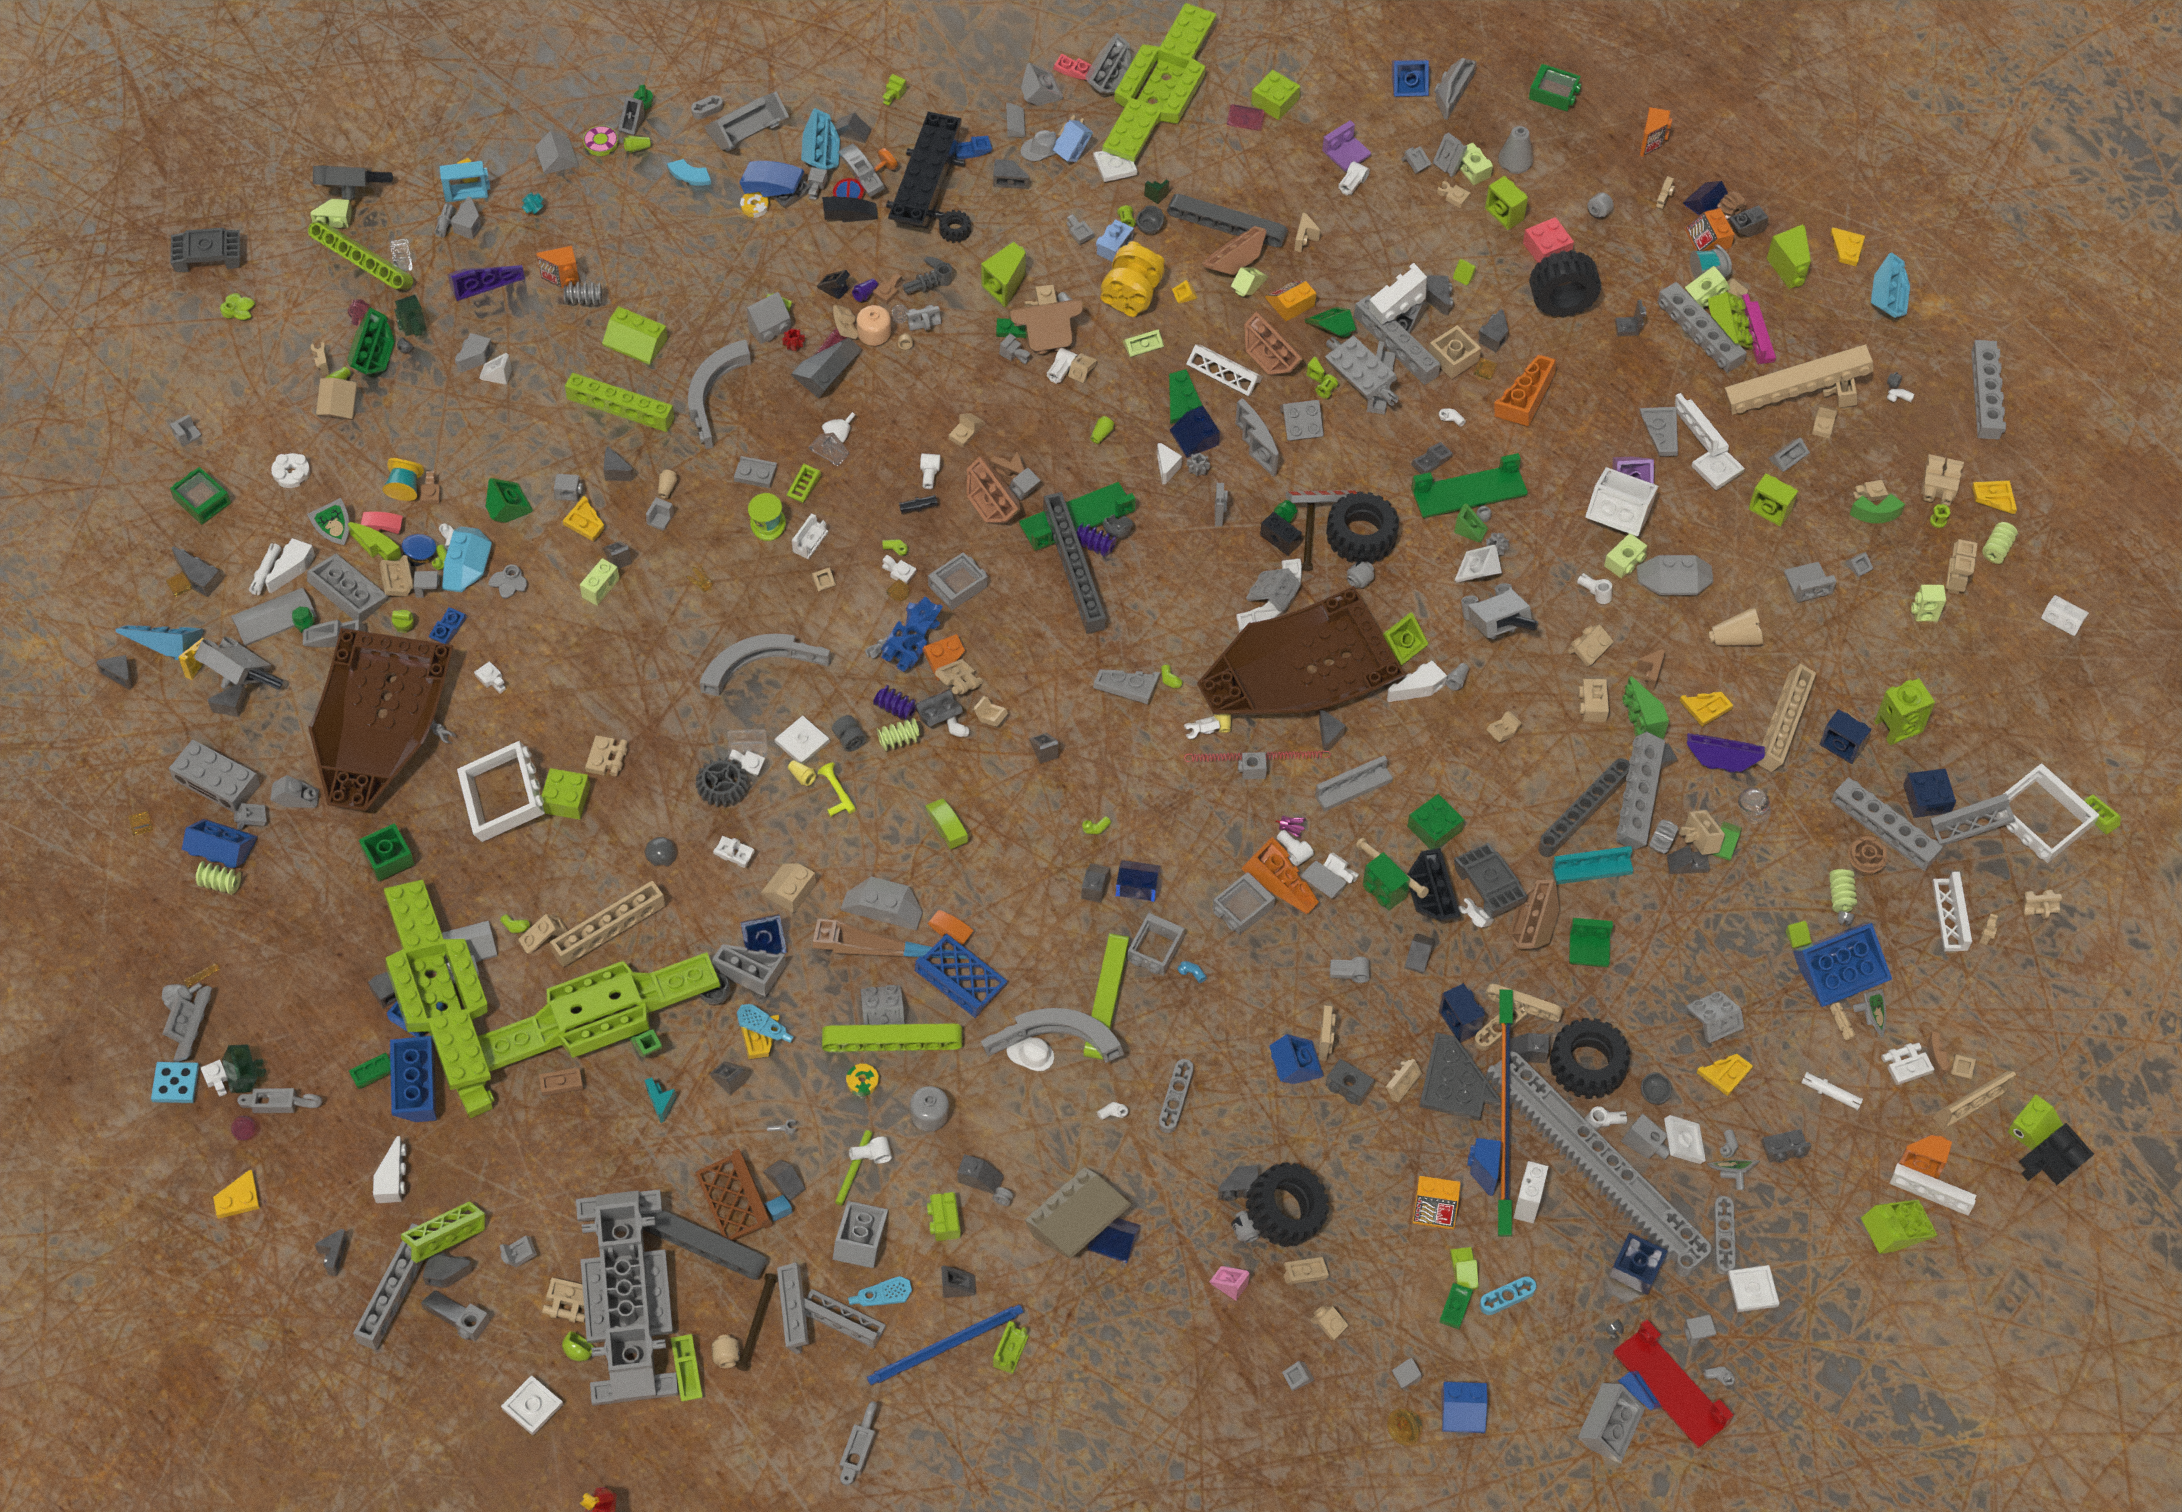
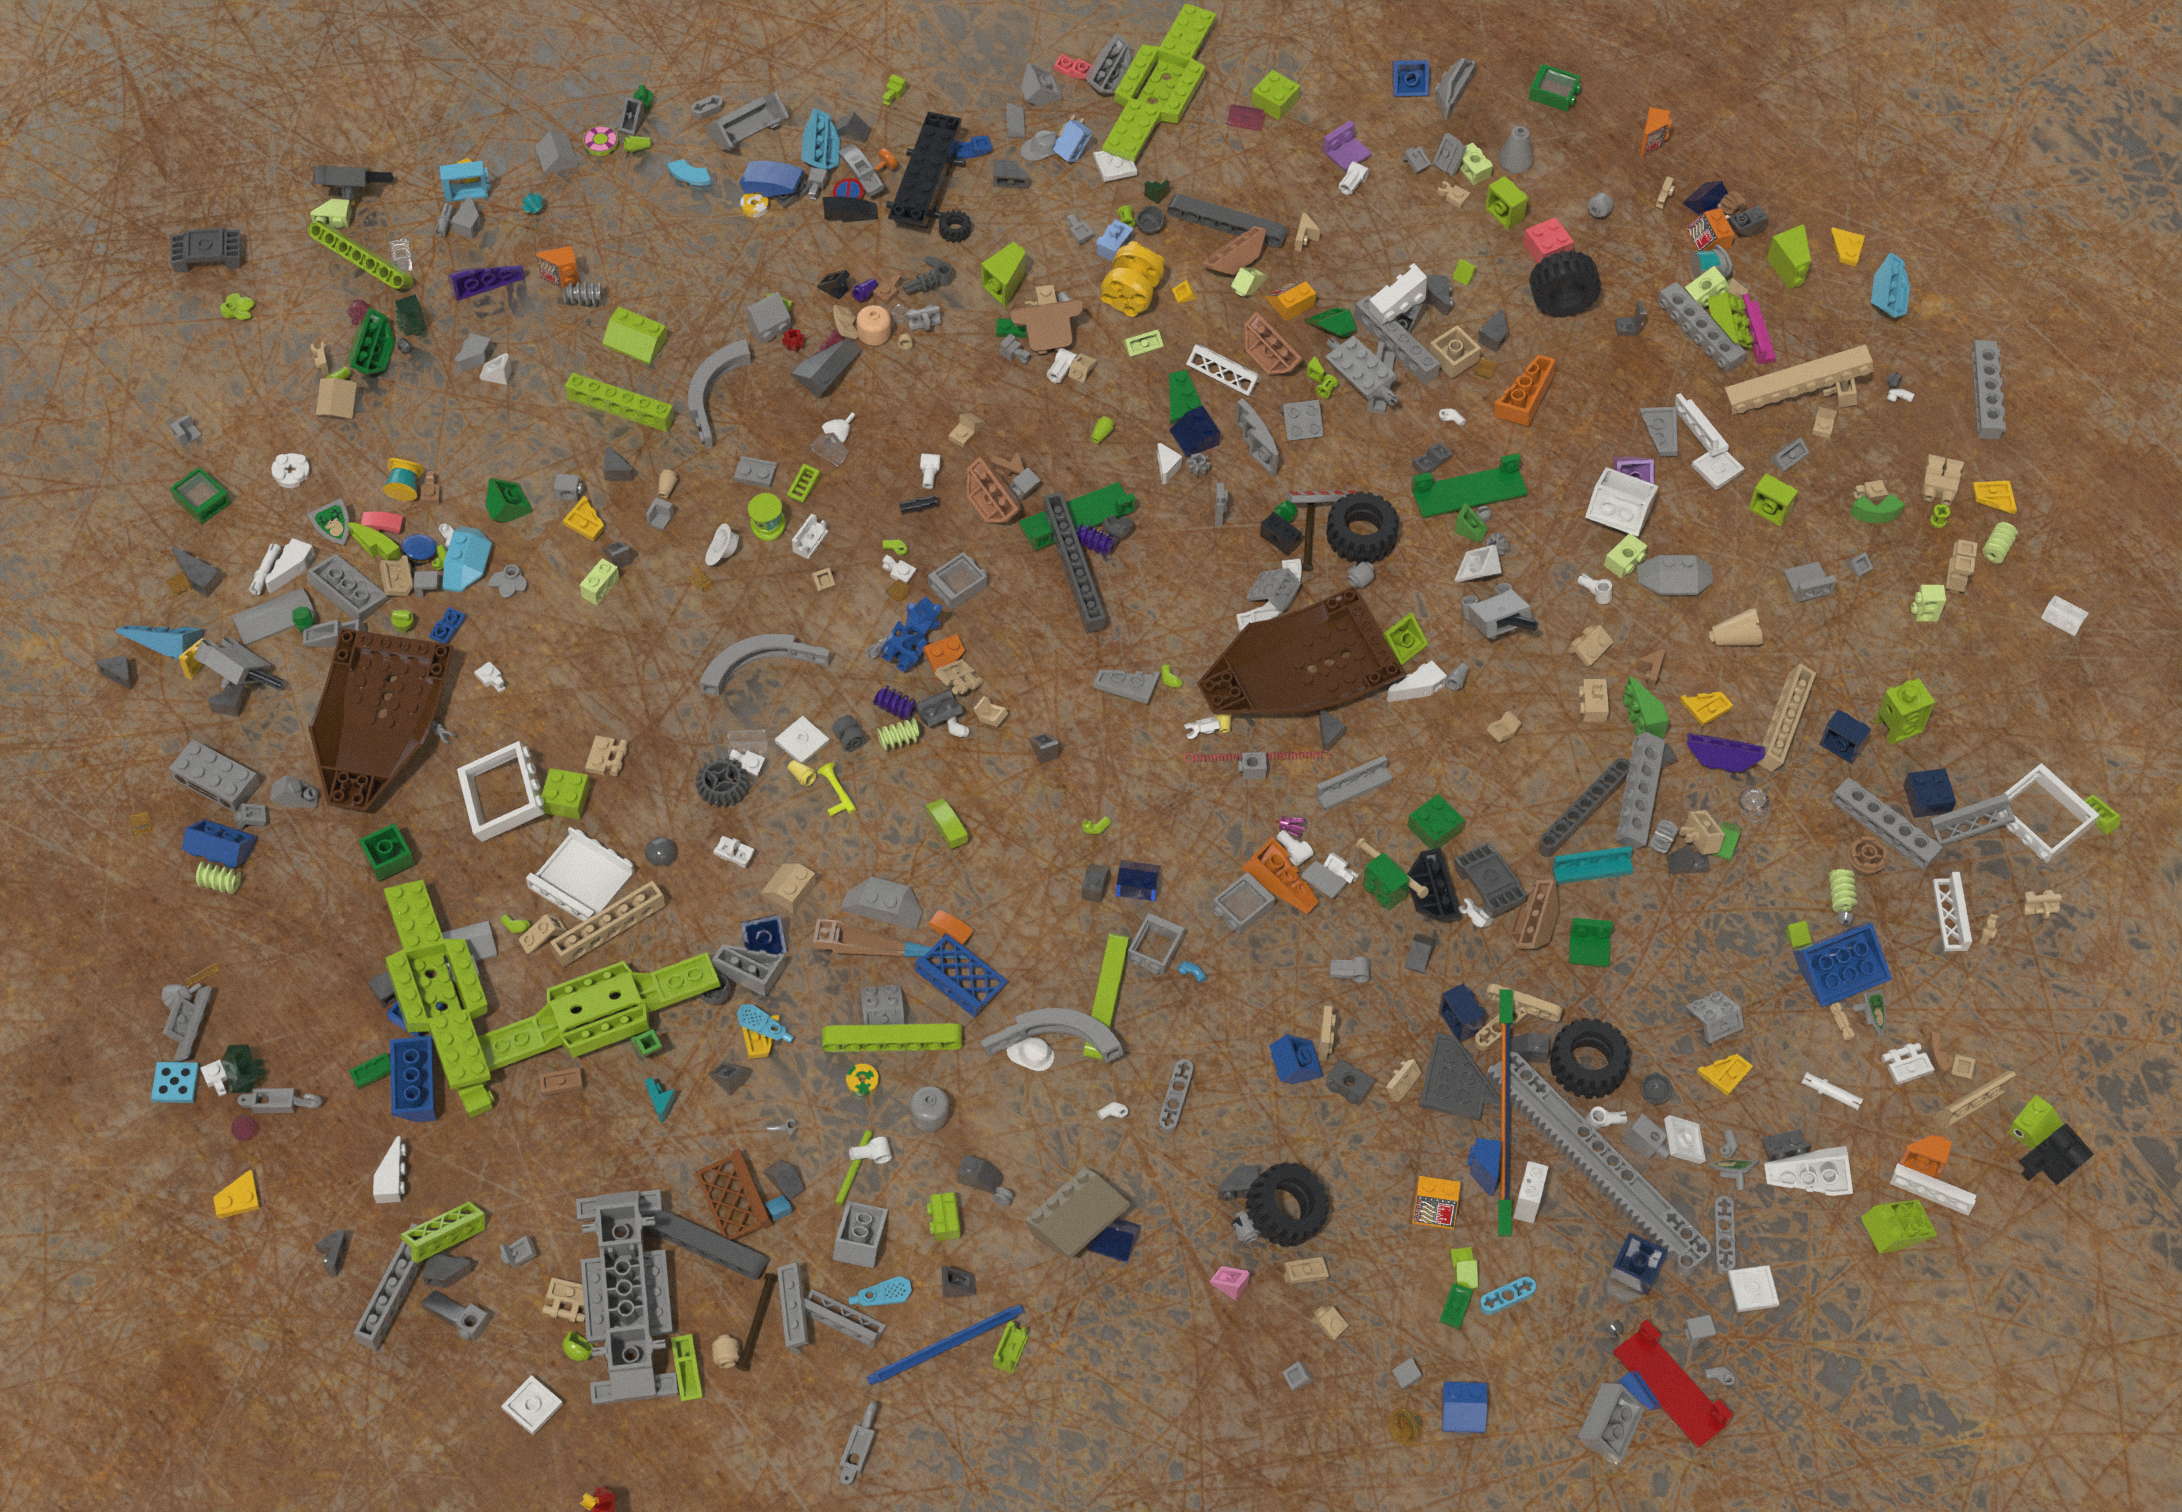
none -> white panel [526,827,635,922]
none -> white piece [705,523,739,566]
none -> white wedge [1764,1146,1853,1196]

